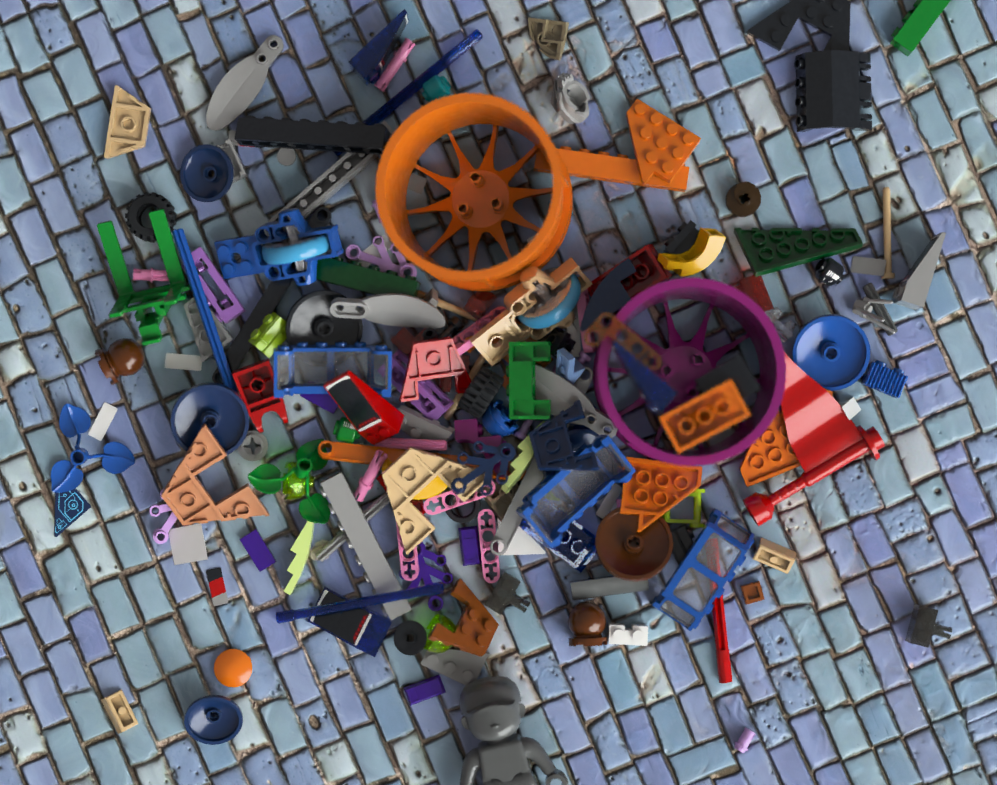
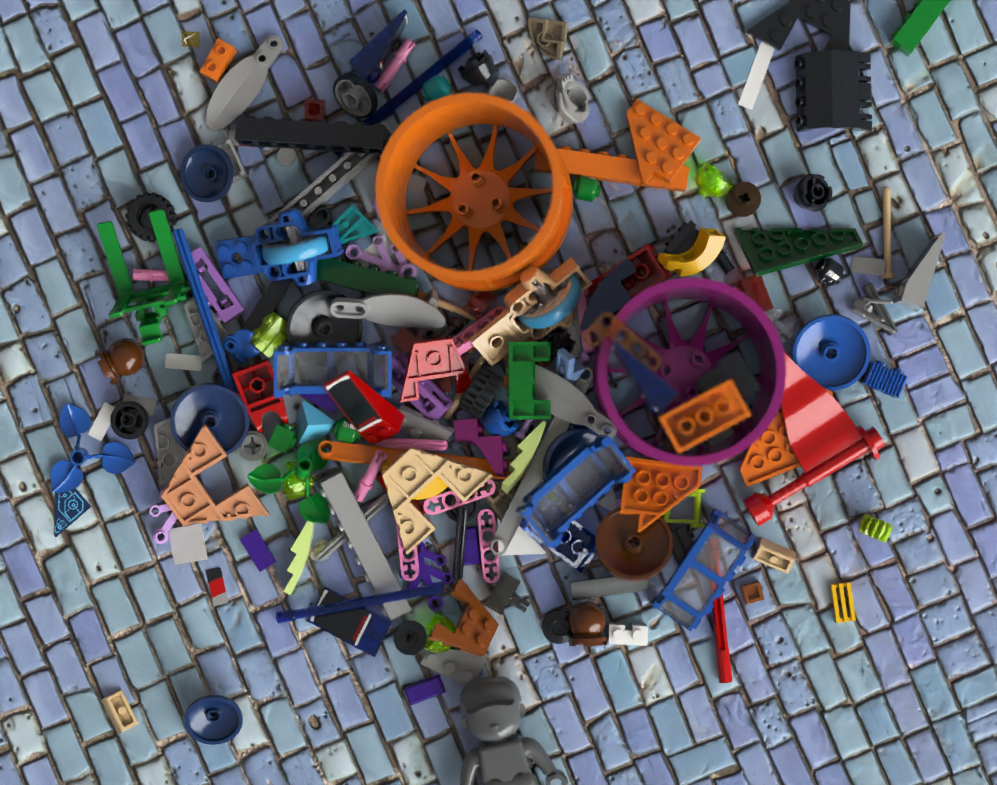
tan wing [104,85,151,159] -> none
orange dish [214,649,252,687] -> none
dark blue plant [450,441,516,496] -> none
dark blue wing [529,400,600,471] -> none
white sticker [596,483,622,519] -> none
lavender pin [734,727,756,754] -> none
white sticker [842,397,861,420] -> none
clear smoke brick [905,604,952,648] -> none
none -> black cone [110,401,149,440]
none -> light grey sticker [123,394,157,417]
none -> light grey wing [154,417,186,485]
none -> clear yellow sticker [182,31,200,47]
none -> orange brick [199,38,238,84]
none -> blue plate [223,329,260,364]
none -> green brick [268,423,298,453]
none -> medium azure slope [297,400,335,446]
none -> clear red brick [304,99,327,122]
none -> teal wing [332,204,379,245]
none -> wheel [333,73,378,118]
none -> black axle [452,505,468,579]
none -> black cone [457,49,496,86]
none -> light grey hair [487,79,518,103]
none -> black piece [542,609,574,644]
none -> green head [572,175,601,202]
none -> clear neon green cylinder [695,162,734,198]
none -> black pin [714,249,735,274]
none -> white sticker [738,41,774,110]
none -> black cone [793,174,832,212]
none -> yellow tile [830,582,856,623]
none -> lime gear [858,514,893,542]

